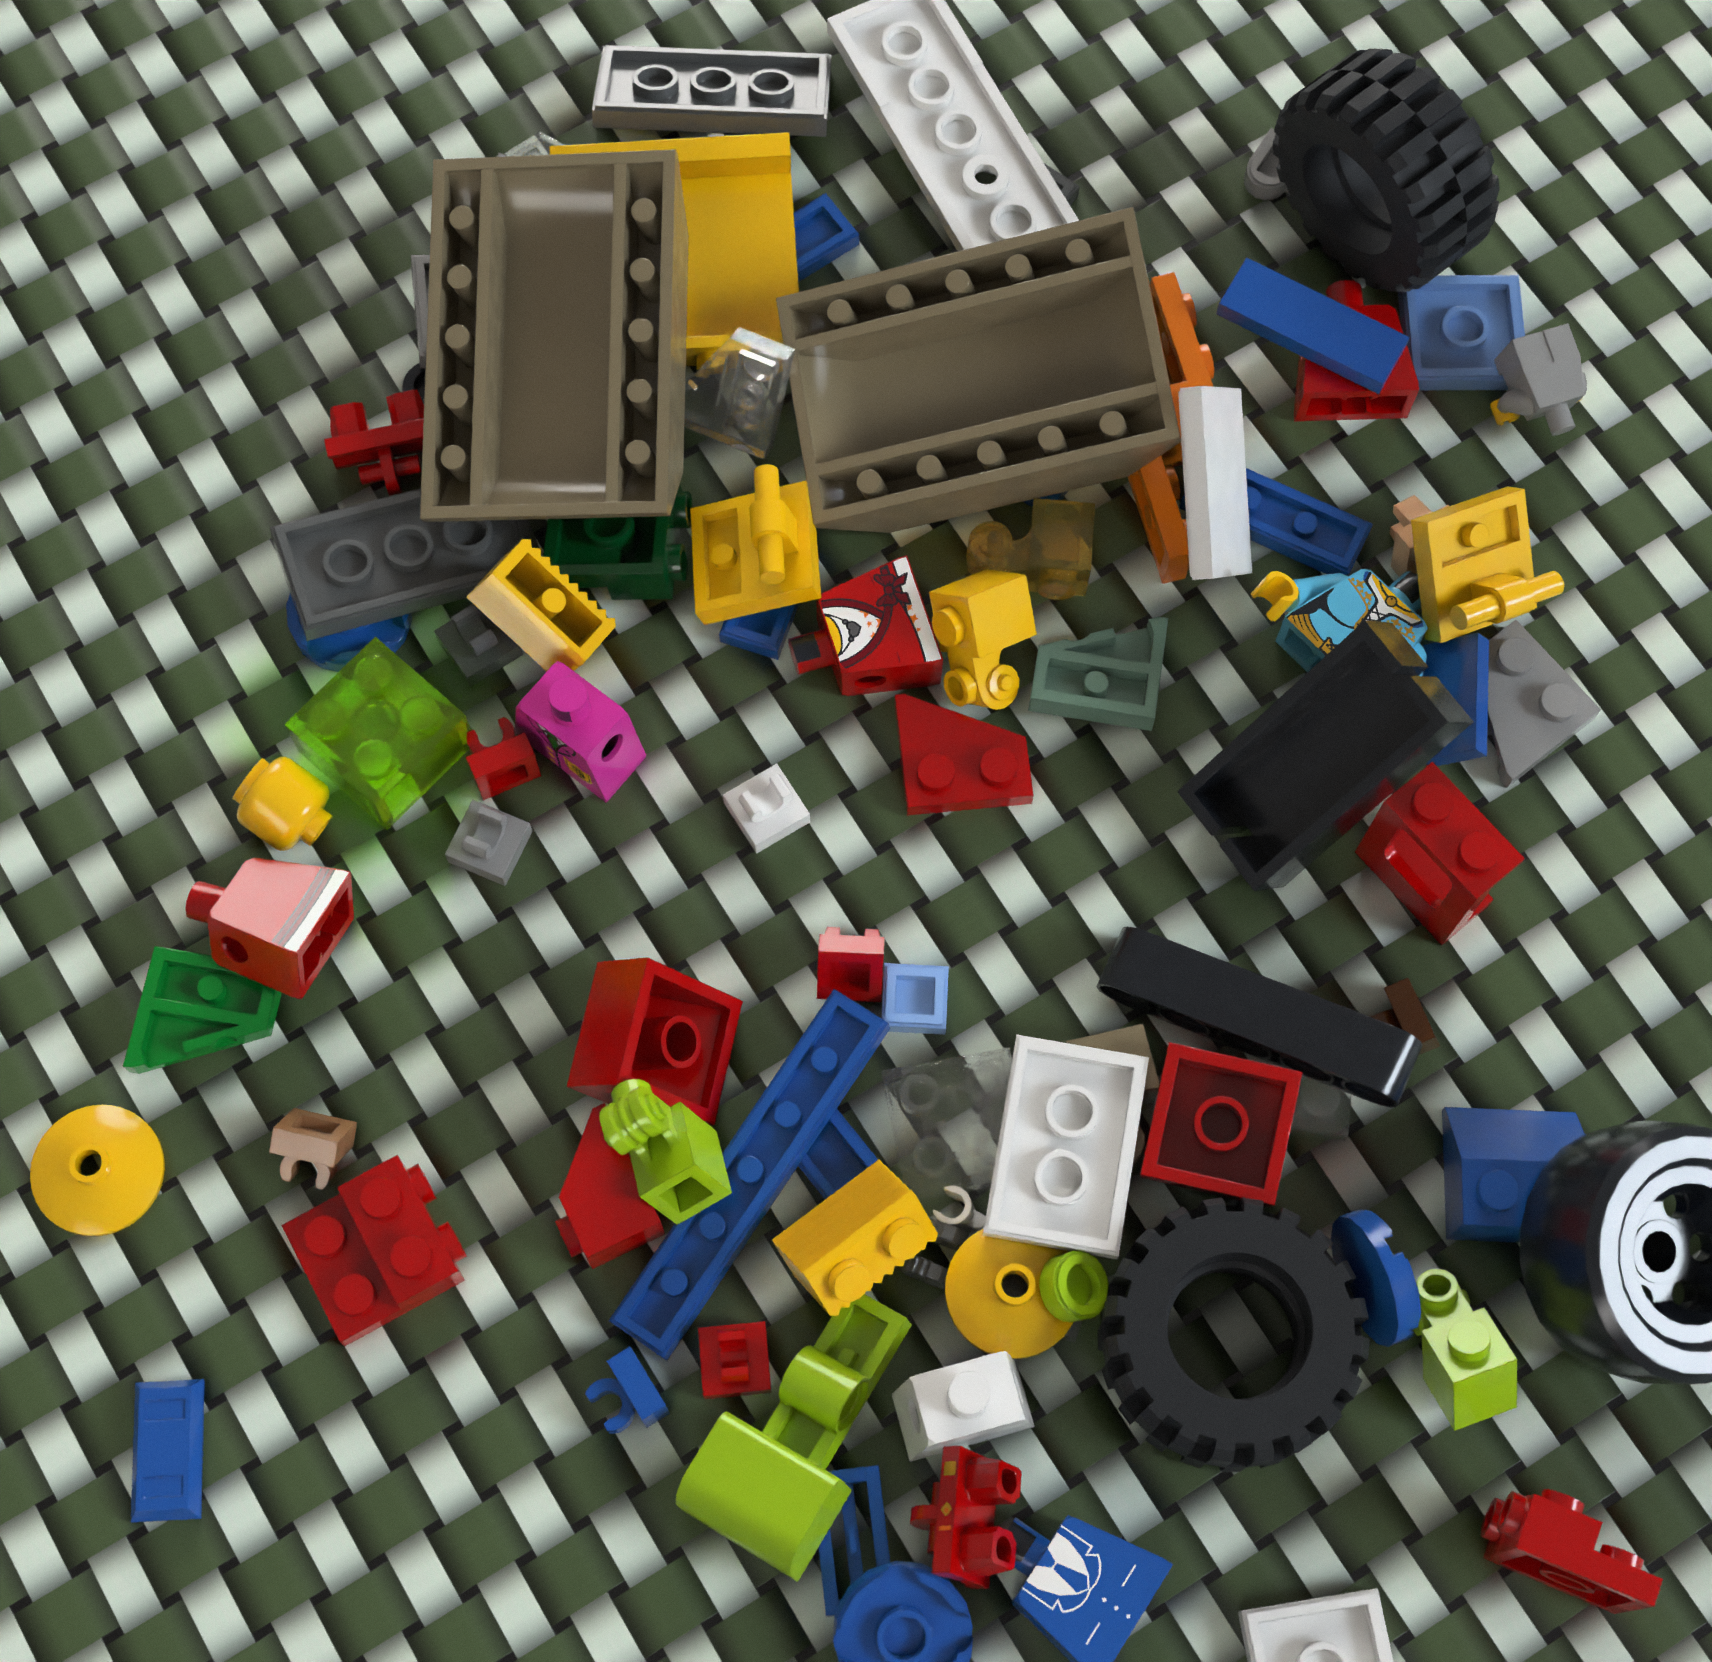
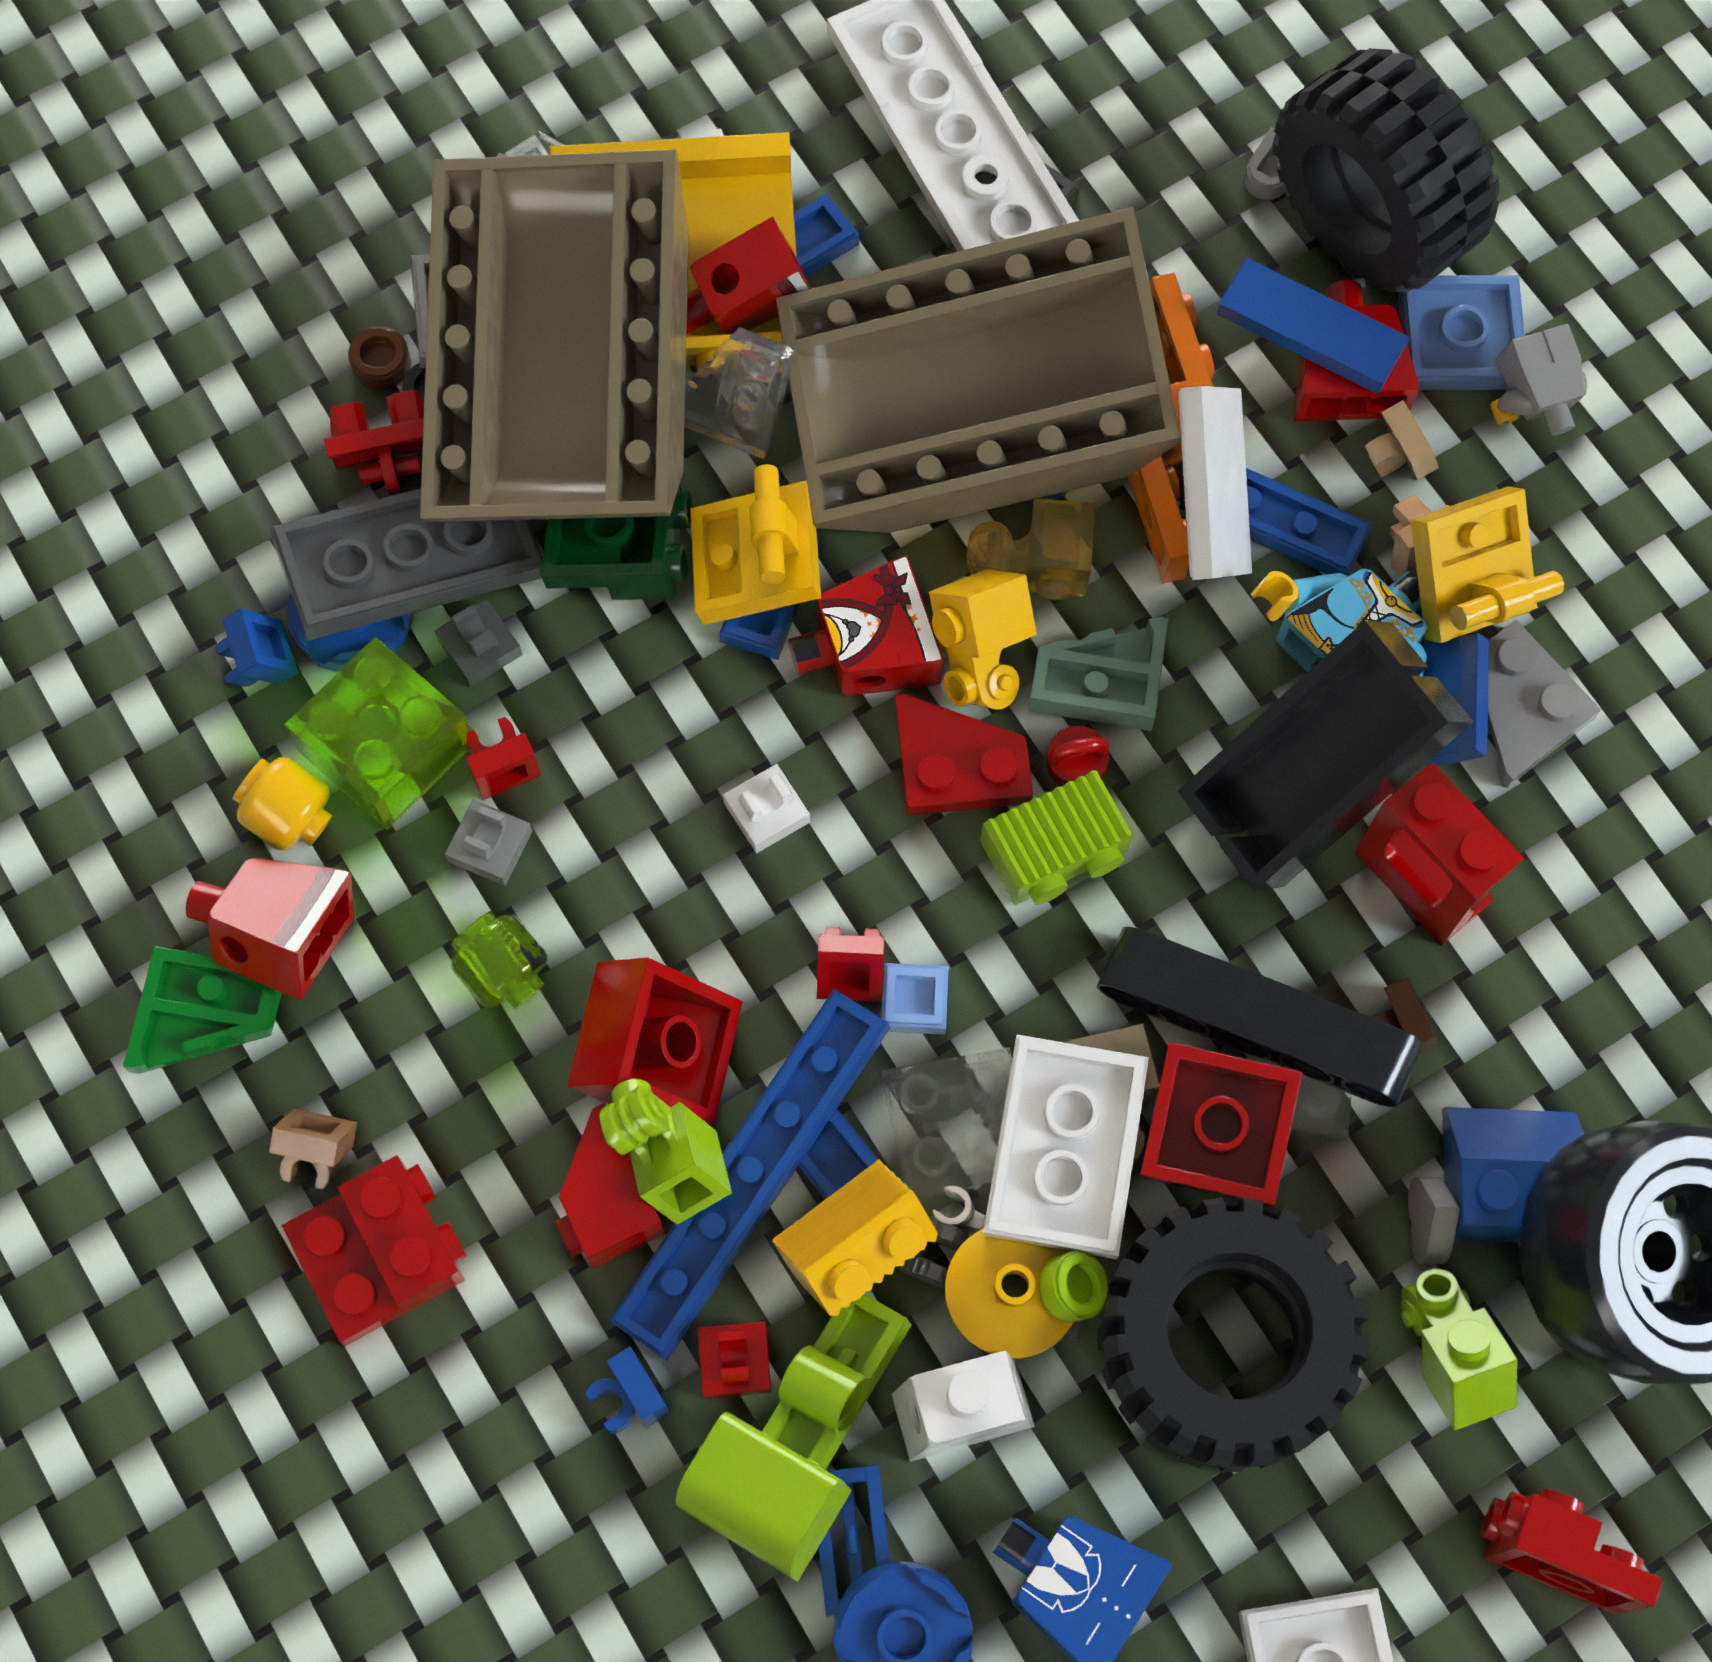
yellow dish [30,1105,165,1236] -> none
blue tile [131,1379,205,1523] -> none
yellow brick [466,539,616,672] -> none
dark pink torso [514,661,646,803] -> none
dark grey tile [592,45,832,137] -> none
red hips [910,1446,1022,1589] -> none
blue tile [1330,1209,1421,1347] -> none
none -> blue tile [216,608,299,687]
none -> reddish brown tile [348,327,411,390]
none -> clear neon green head [451,911,548,1009]
none -> red torso [686,217,811,335]
none -> lime brick [980,770,1133,905]
none -> red tile [1046,726,1110,786]
none -> tan tile [1365,400,1439,480]
none -> light grey tile [1408,1177,1460,1264]

